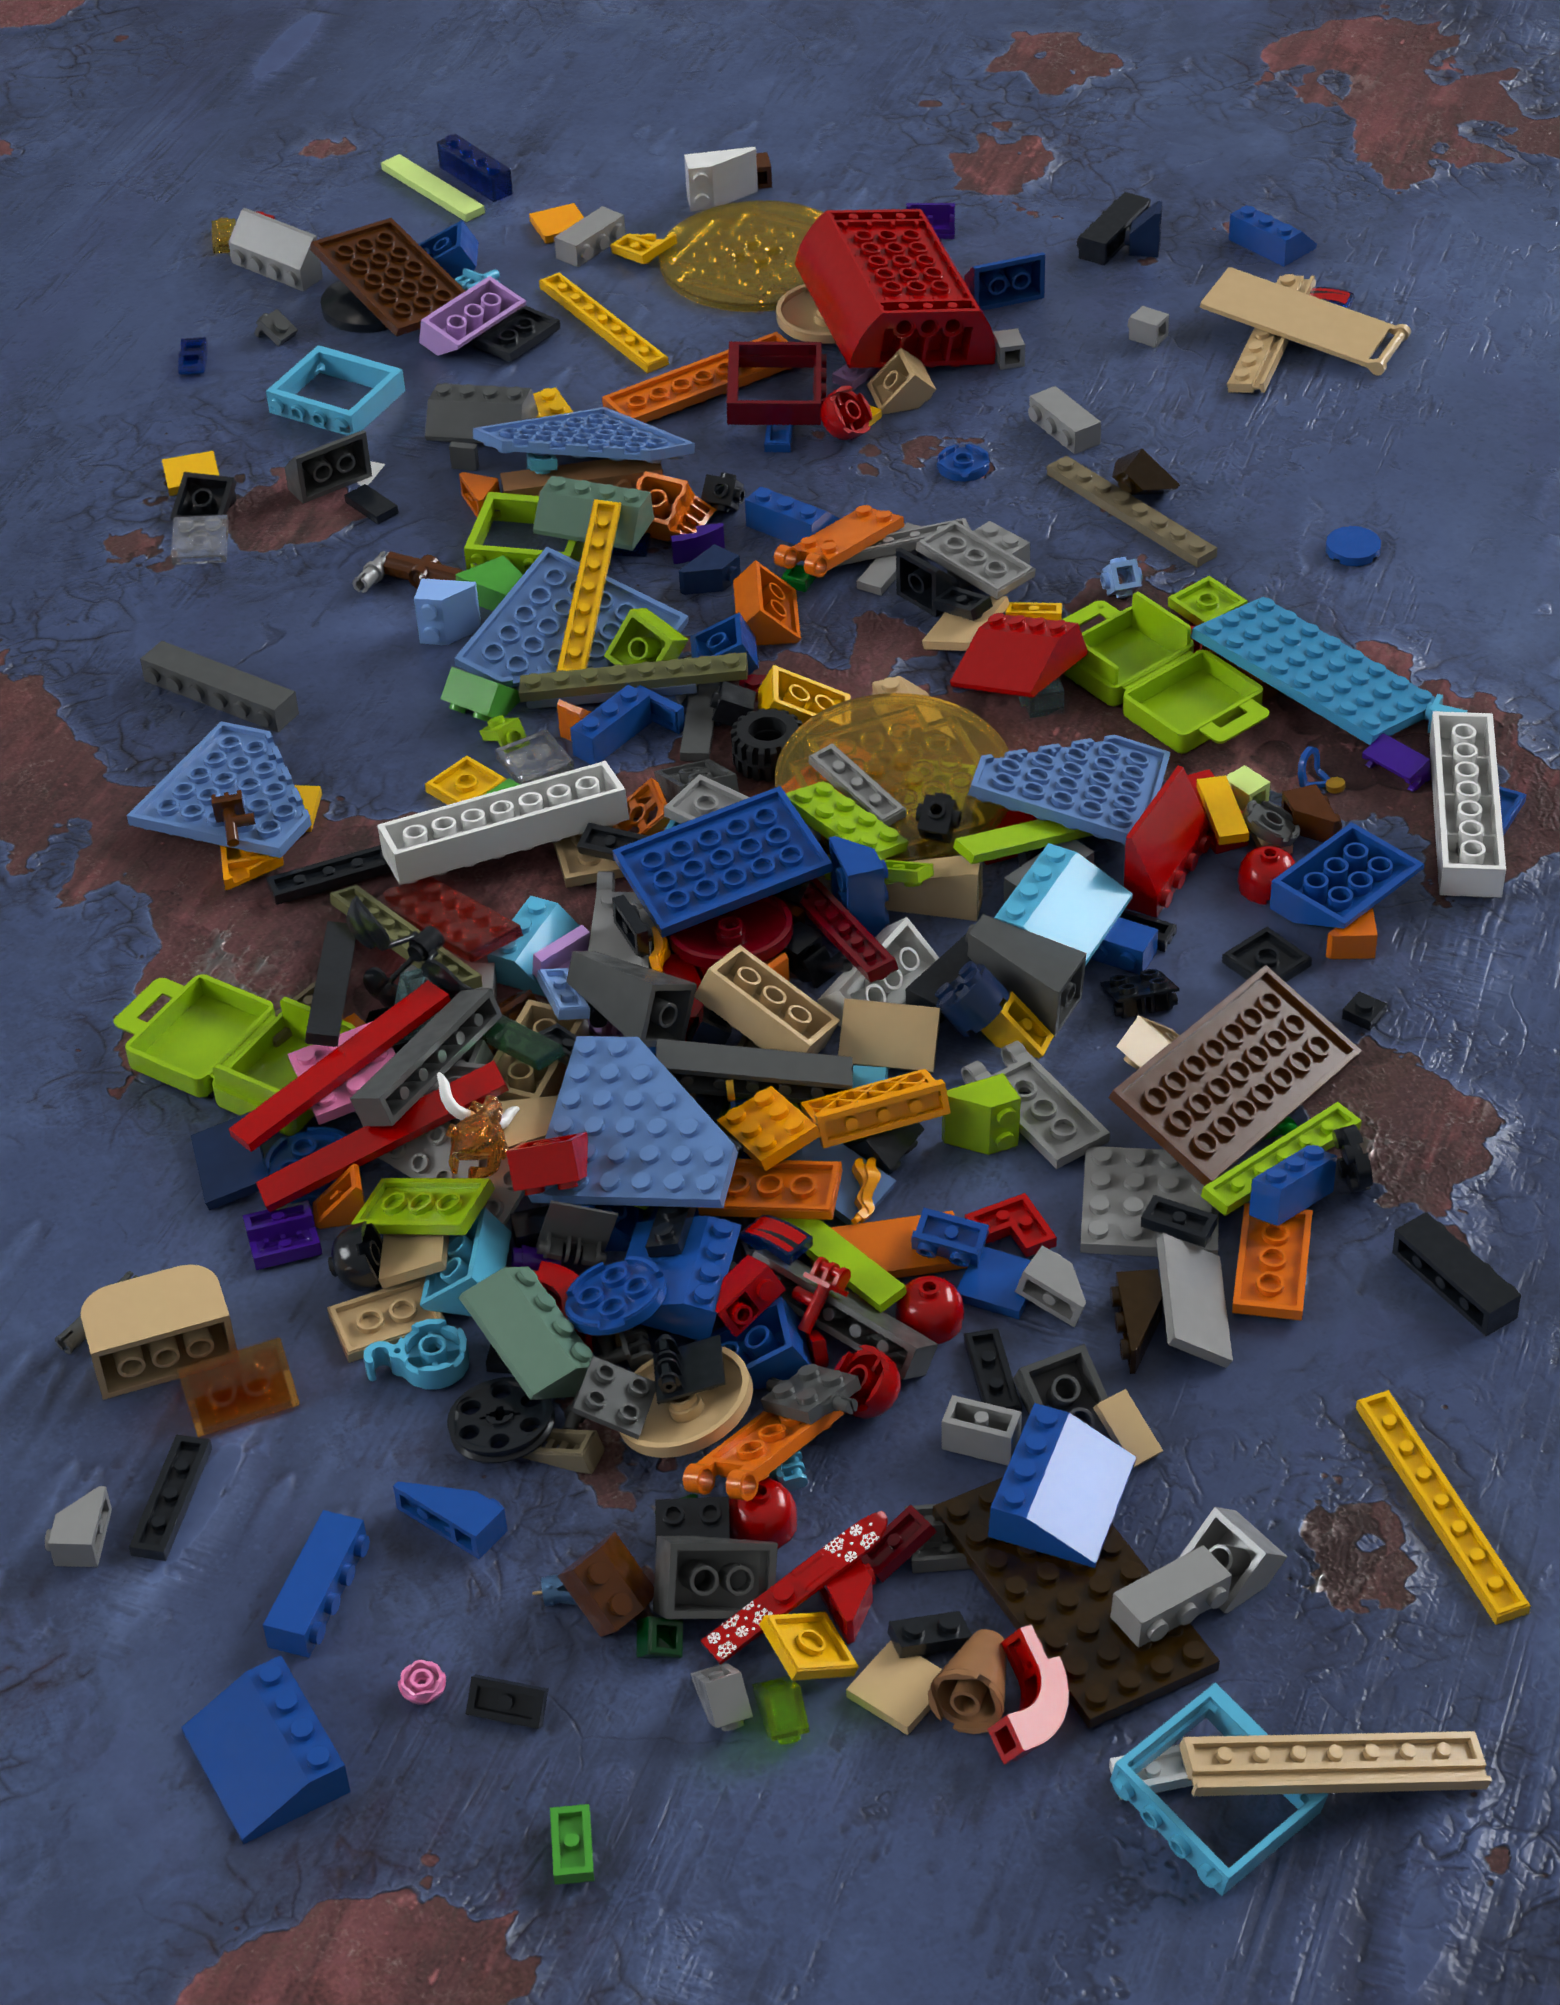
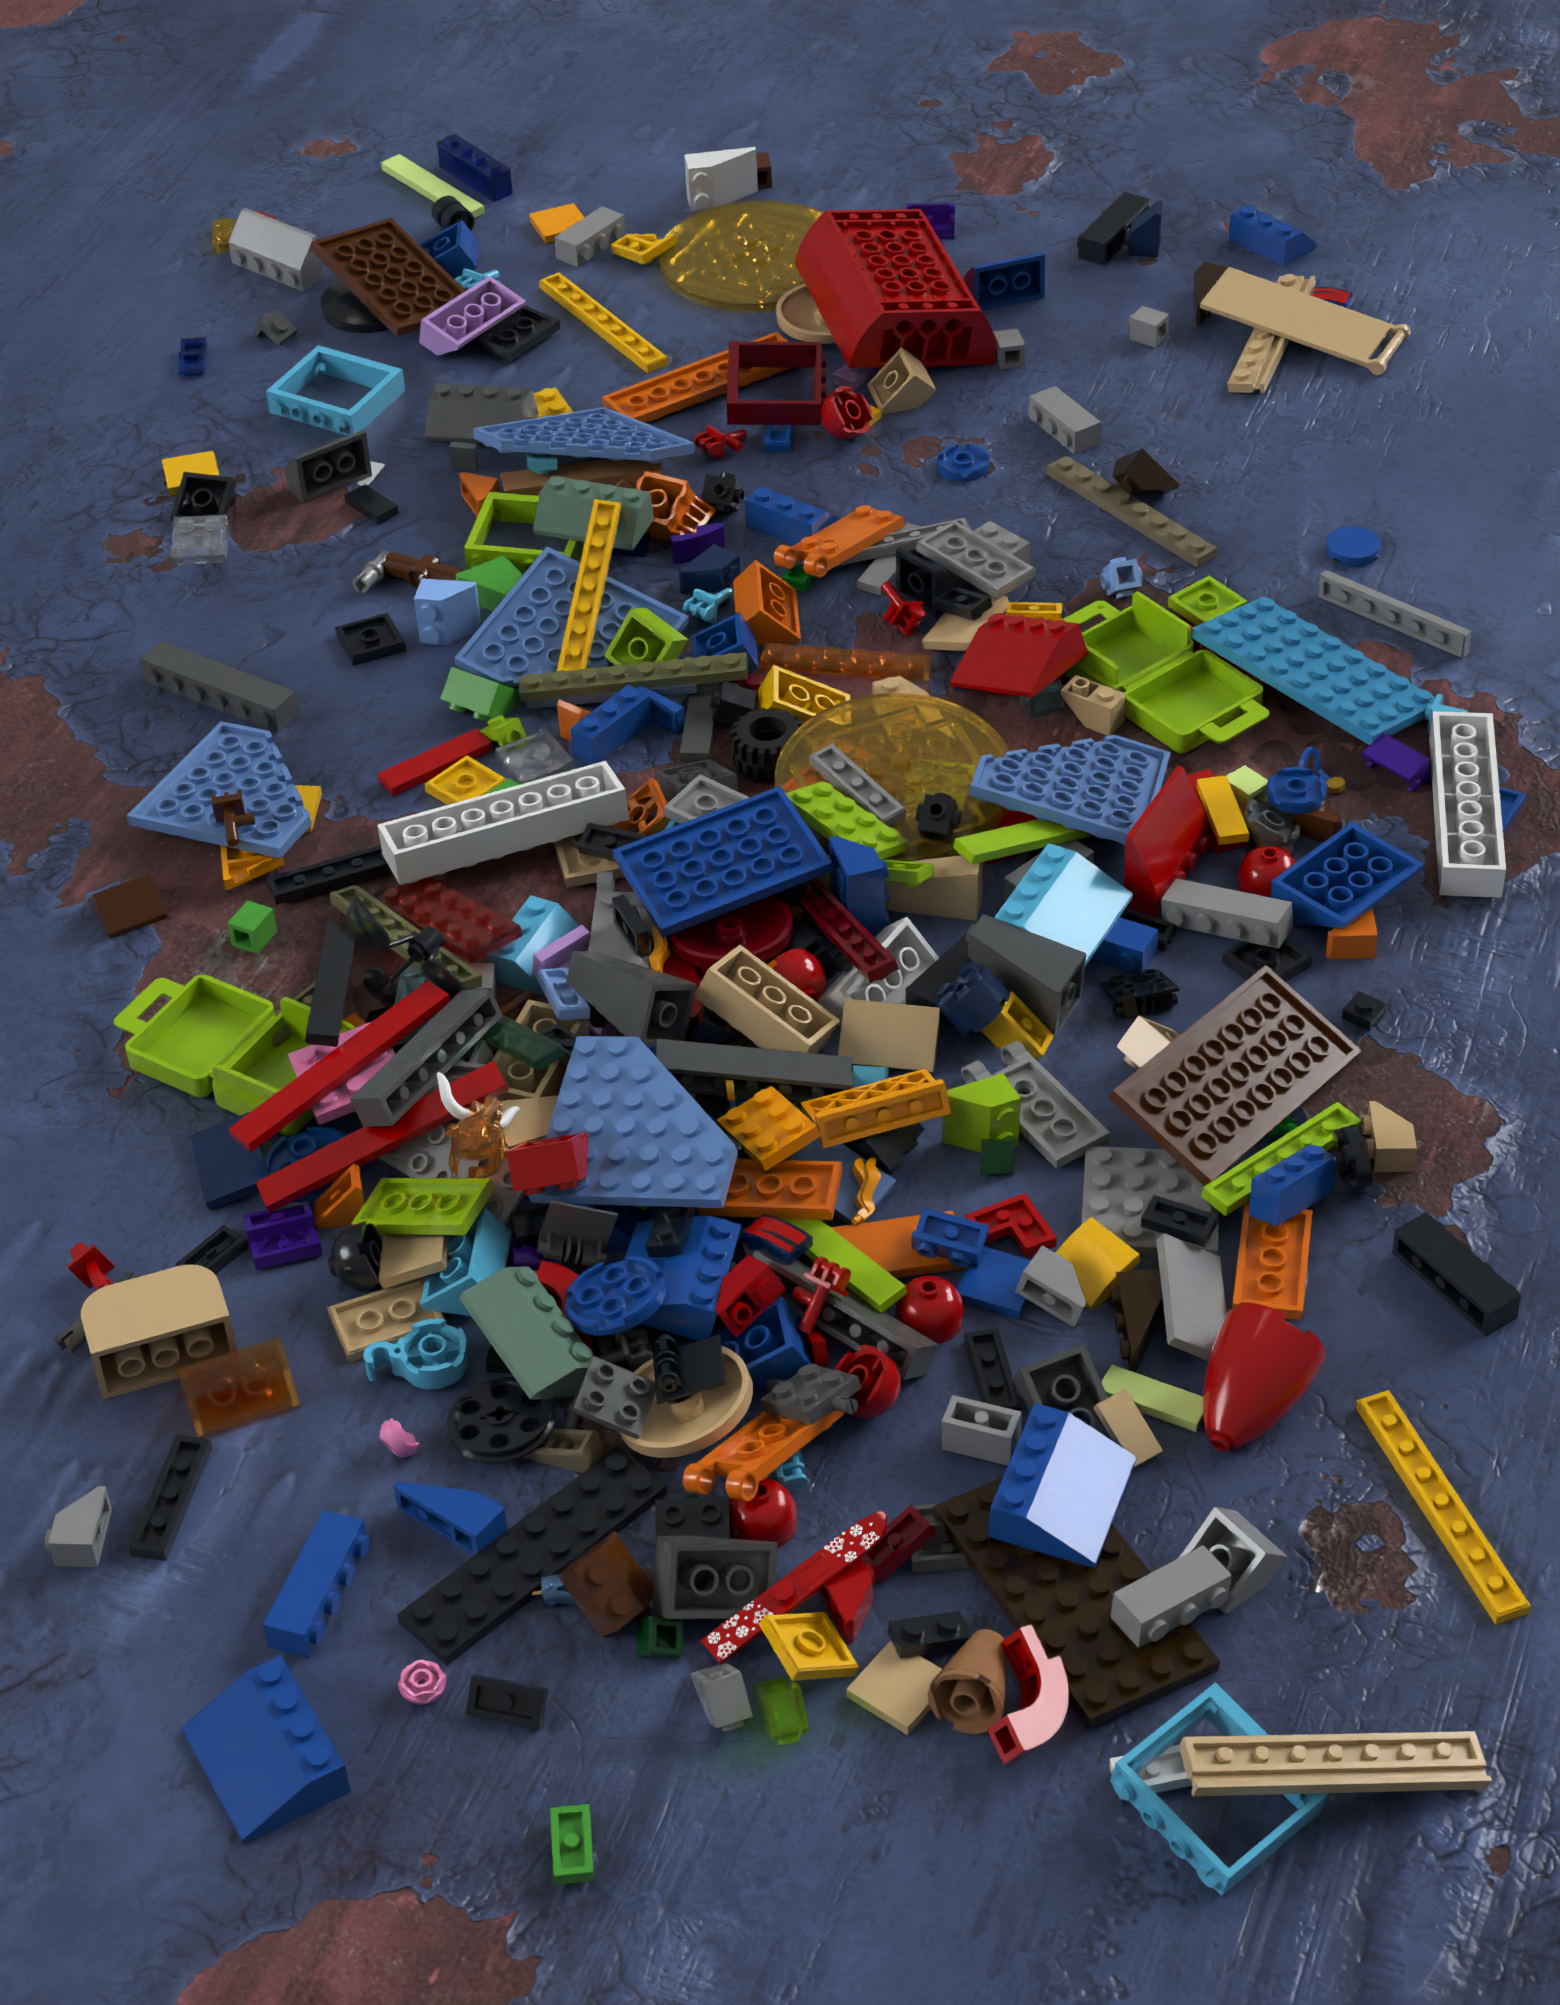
none -> red arm [67,1243,115,1290]
none -> reddish brown slope [87,874,167,939]
none -> black tile [175,1225,249,1275]
none -> bright green brick [227,900,278,954]
none -> black tile [335,613,406,666]
none -> red tile [377,728,493,796]
none -> bright pink plate [379,1418,420,1458]
none -> black plate [397,1446,668,1666]
none -> black wheel [432,195,475,231]
none -> medium azure arm [683,588,734,624]
none -> red arm [693,425,747,460]
none -> clear orange plate [760,643,933,682]
none -> red cylinder [773,948,827,1002]
none -> red arm [881,581,926,637]
none -> dark green slope [981,1139,1014,1175]
none -> yellow slope [1056,1217,1140,1311]
none -> tan slope [1061,675,1126,736]
none -> yellowish green tile [1102,1364,1204,1432]
none -> light grey brick [1161,878,1293,949]
none -> dark brown slope [1193,262,1228,327]
none -> red cylinder [1203,1302,1326,1452]
none -> blue tile [1266,767,1328,814]
none -> light grey tile [1318,570,1471,658]
none -> tan slope [1362,1101,1417,1172]

